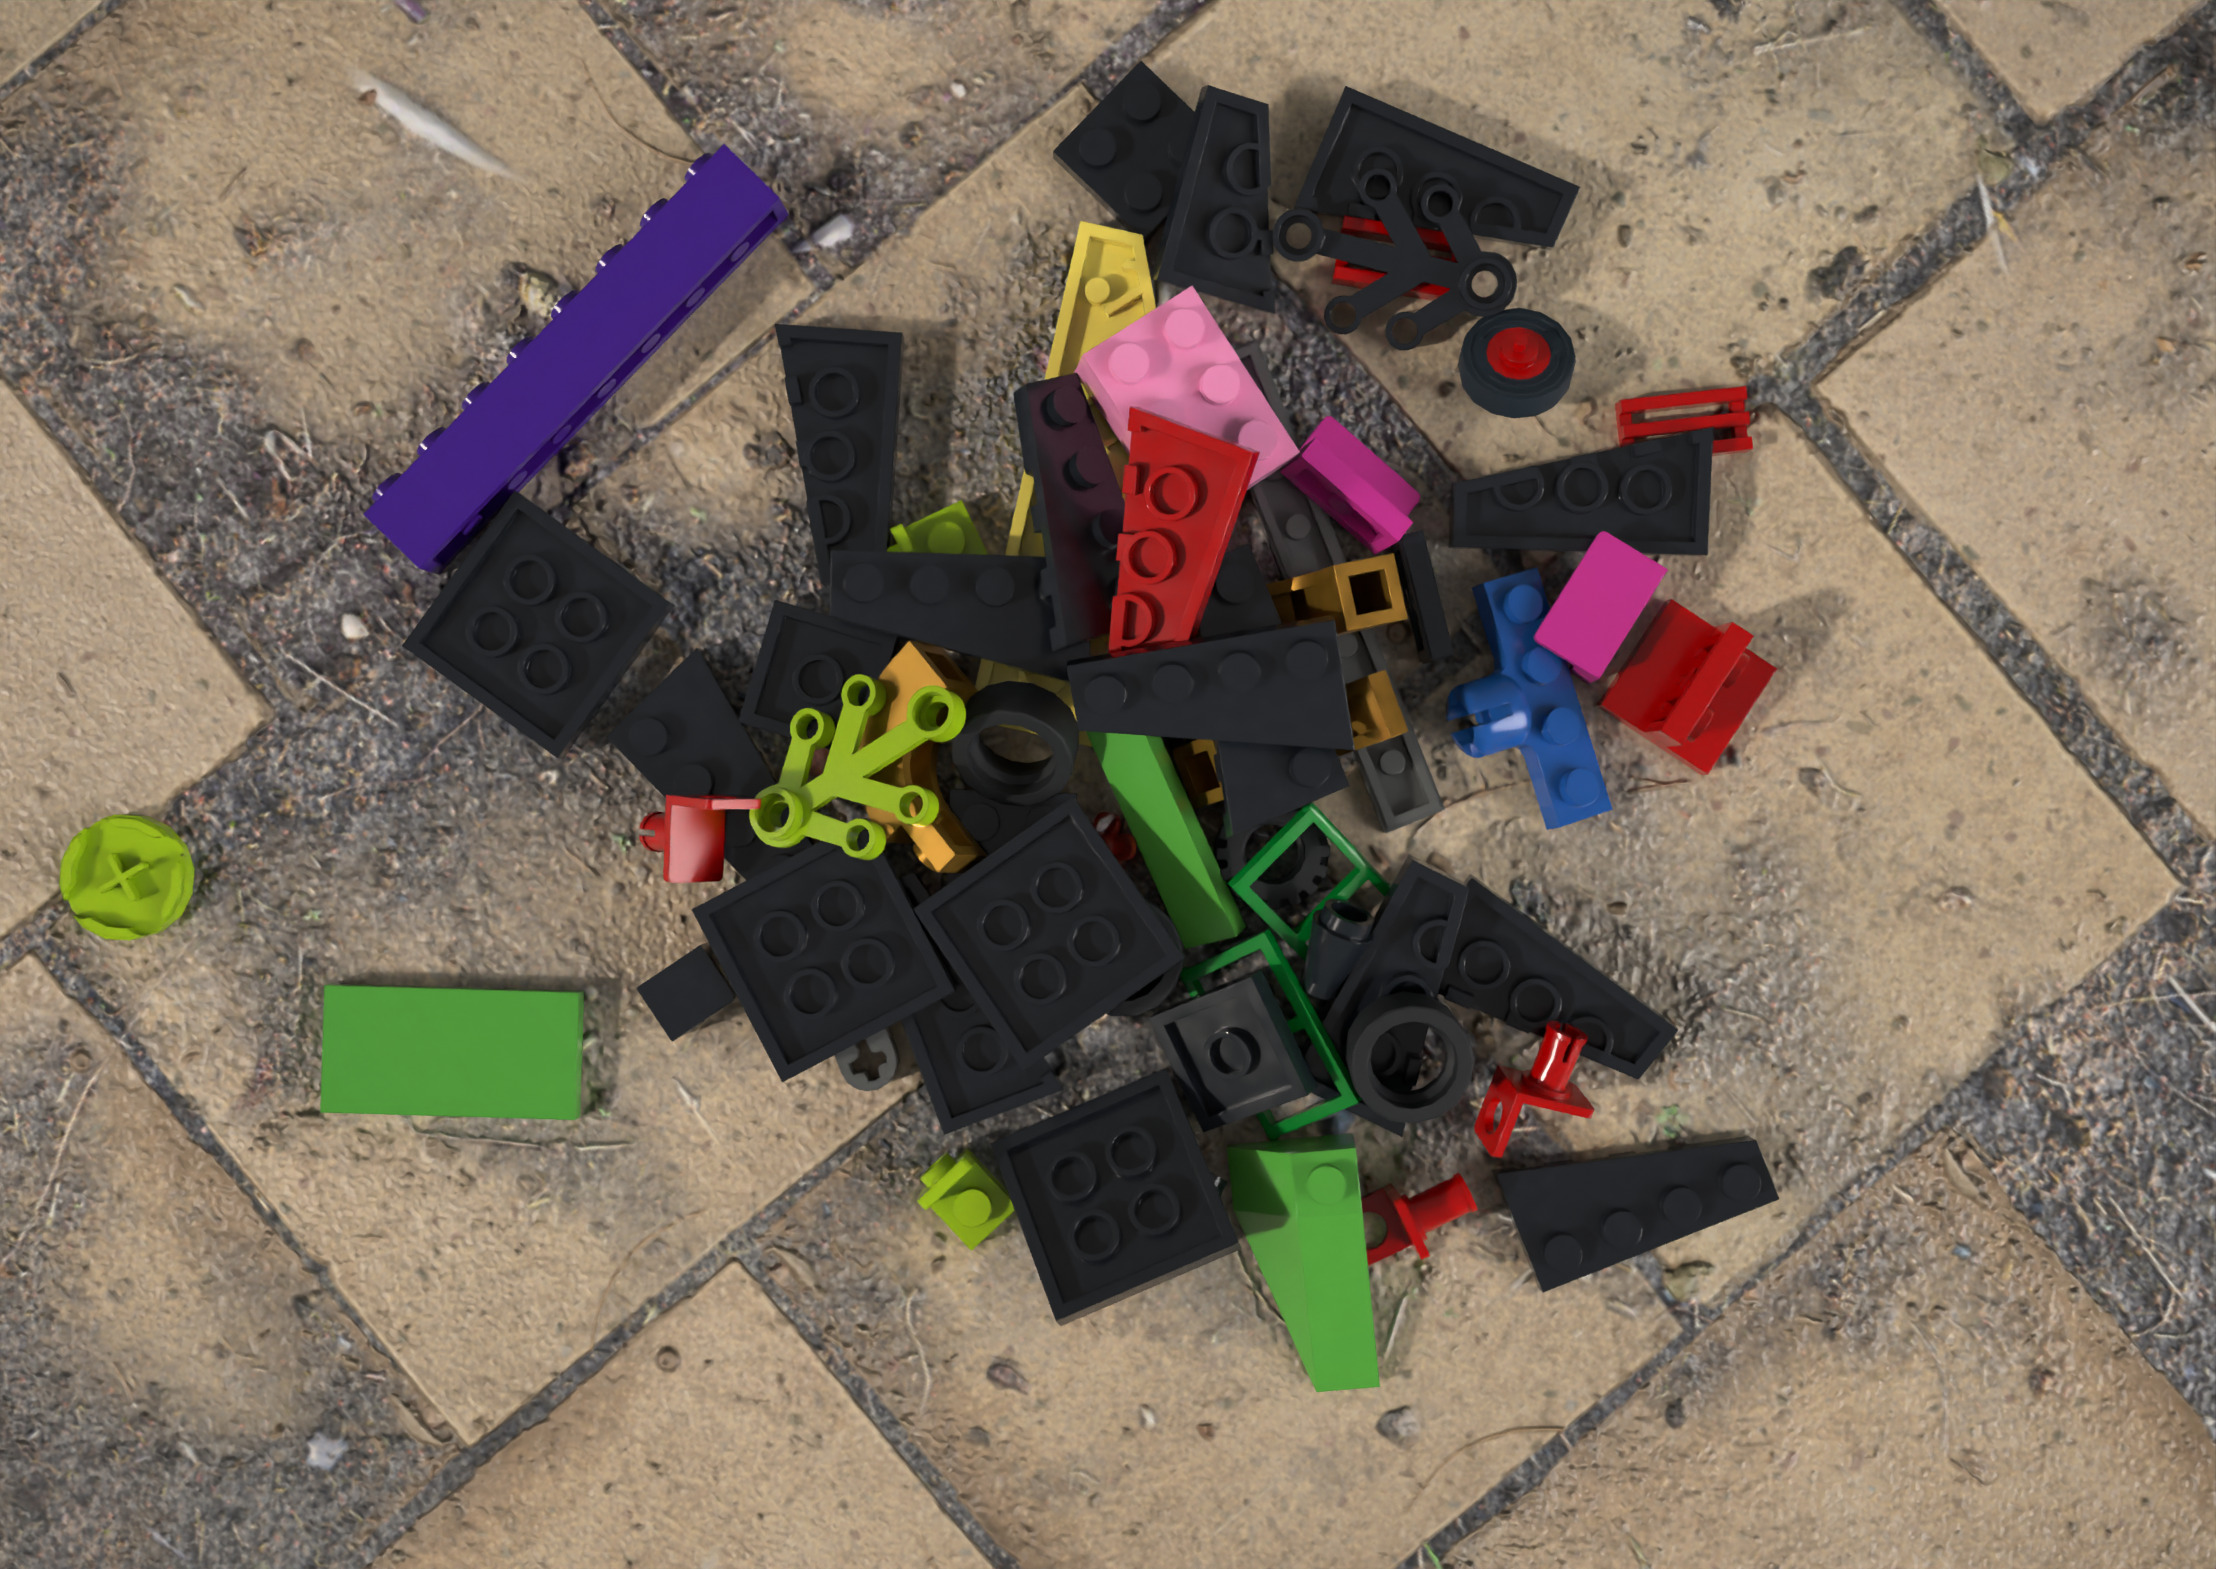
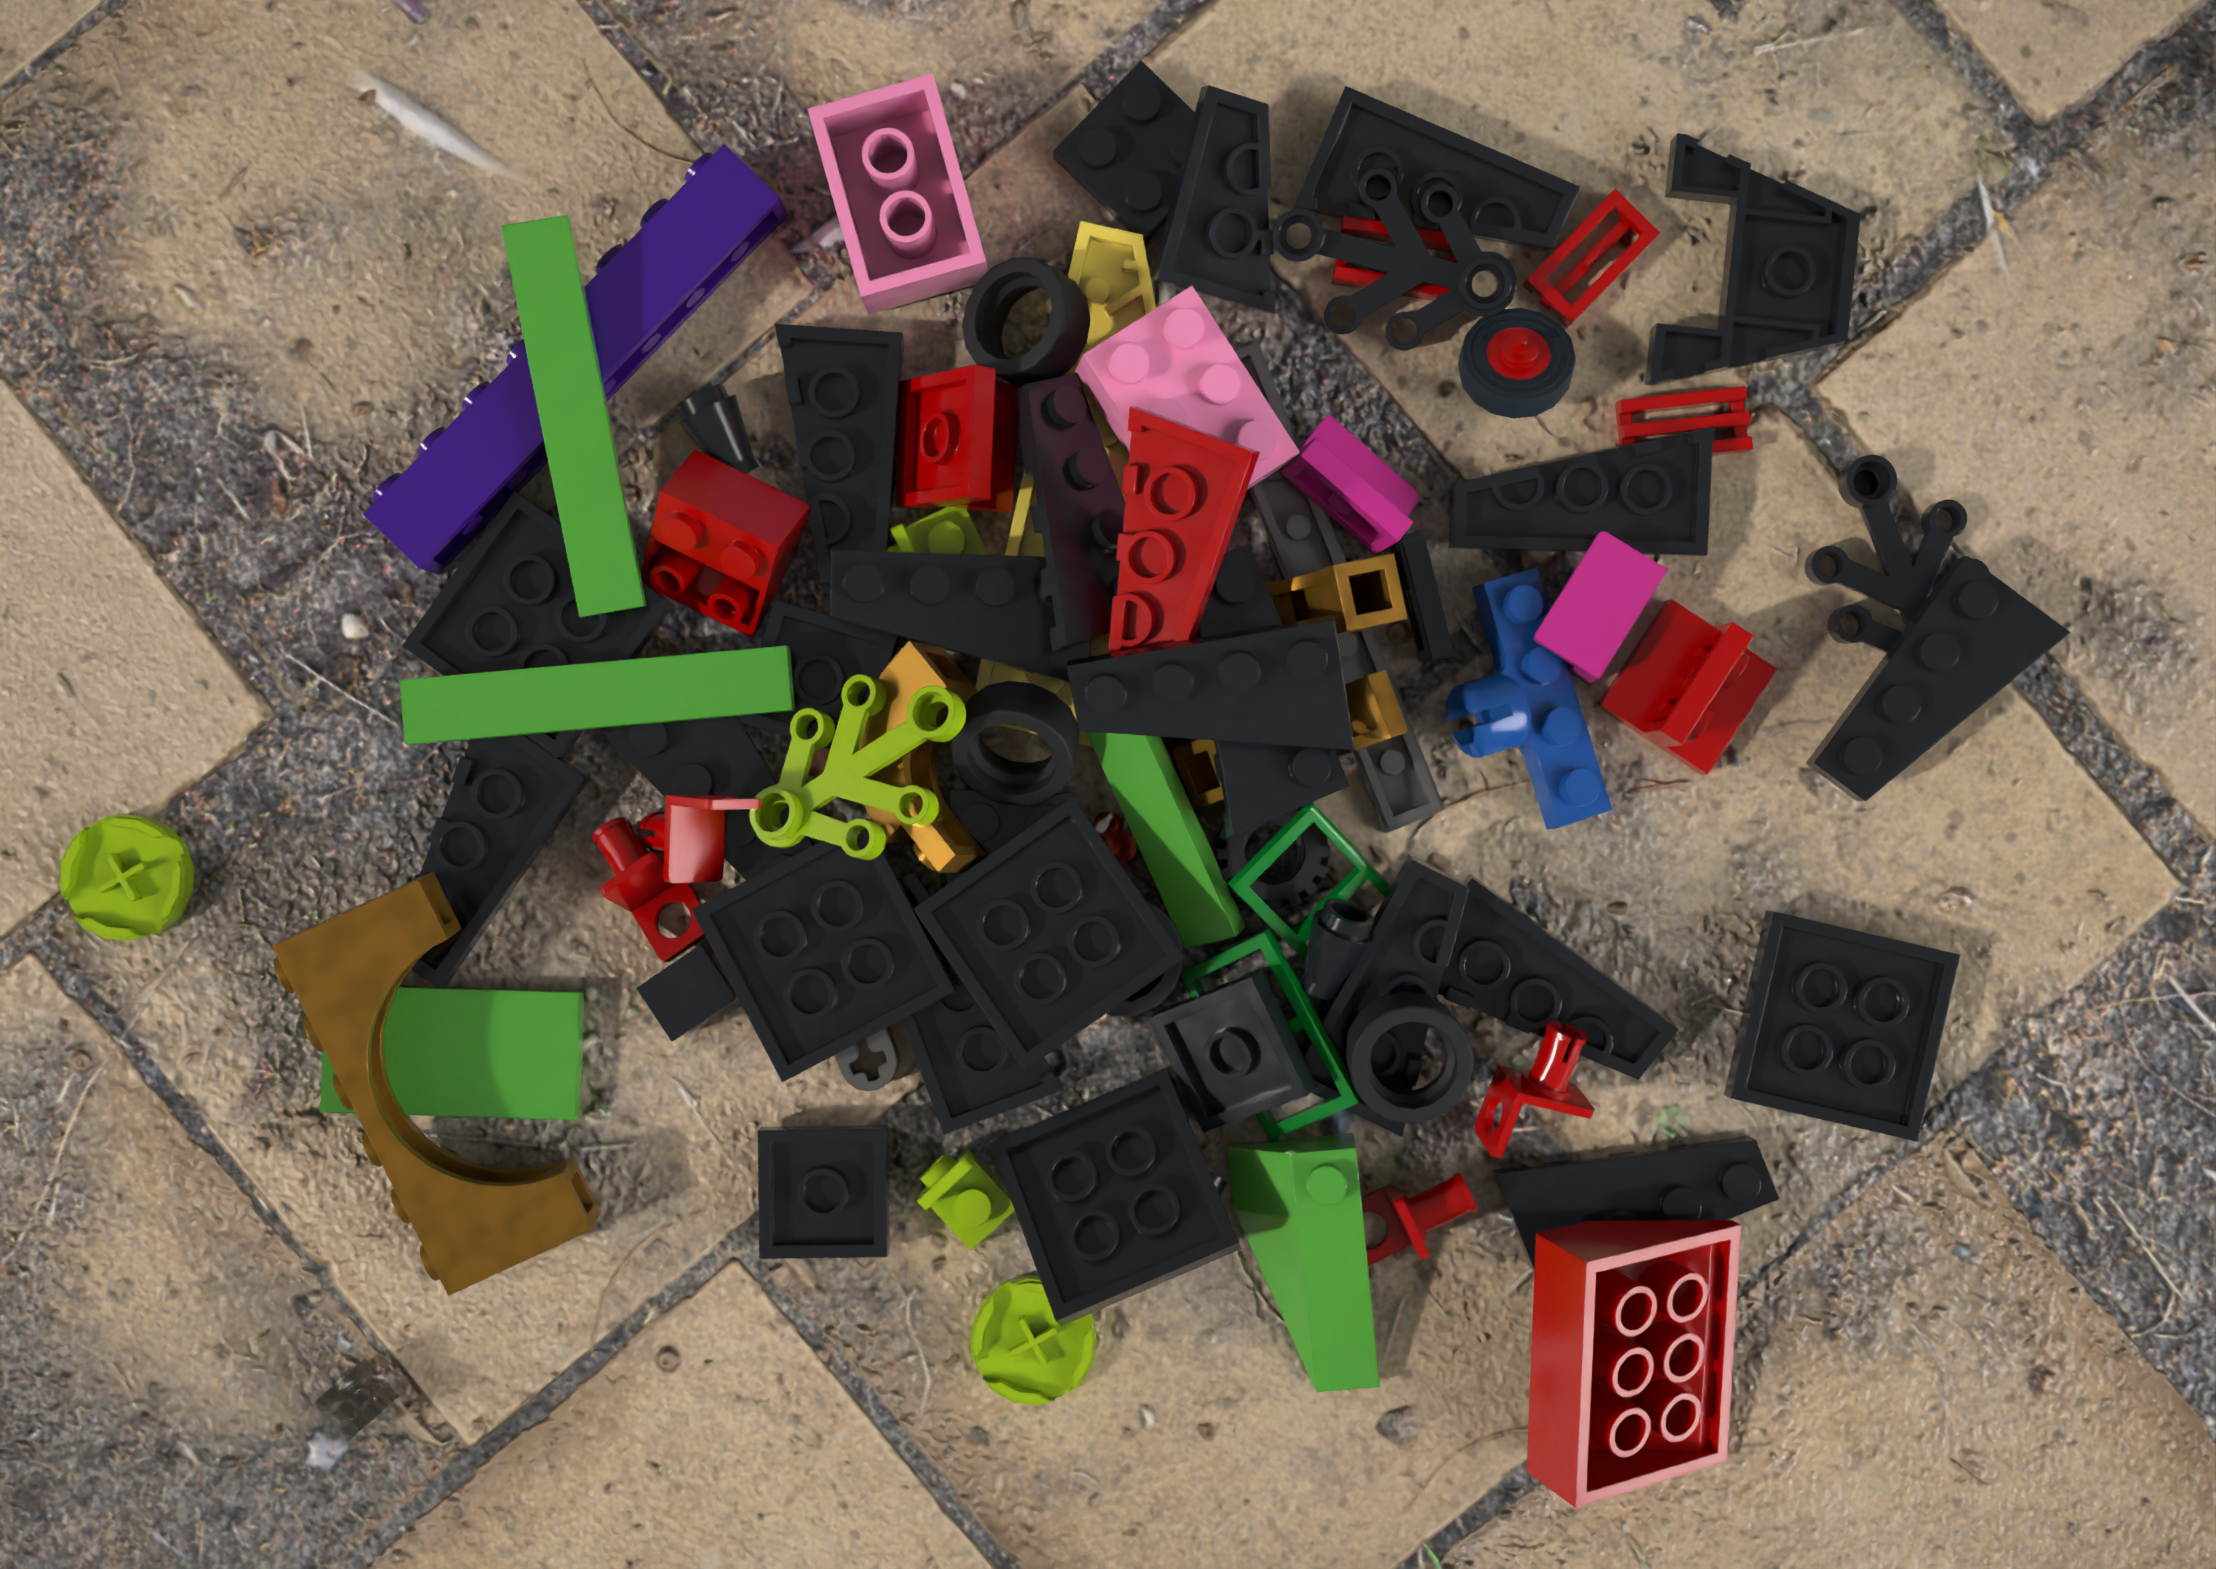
none -> pearl gold arch [272,872,601,1296]
none -> clear smoke wheel [313,1359,399,1442]
none -> bright green tile [399,646,795,745]
none -> black wing [411,735,591,988]
none -> bright green tile [501,215,647,617]
none -> red bracket [592,817,706,962]
none -> red slope [641,449,810,638]
none -> black cone [677,383,759,474]
none -> black plate [758,1125,890,1259]
none -> bright pink brick [807,73,988,314]
none -> red bracket [896,364,1017,513]
none -> black tyre [962,257,1091,388]
none -> lime tile [970,1274,1097,1406]
none -> red tile [1522,189,1660,328]
none -> red slope [1527,1220,1741,1508]
none -> black wing [1645,133,1861,386]
none -> black plate [1724,910,1960,1142]
none -> black plant [1804,455,1990,654]
none -> black wing [1806,556,2071,801]

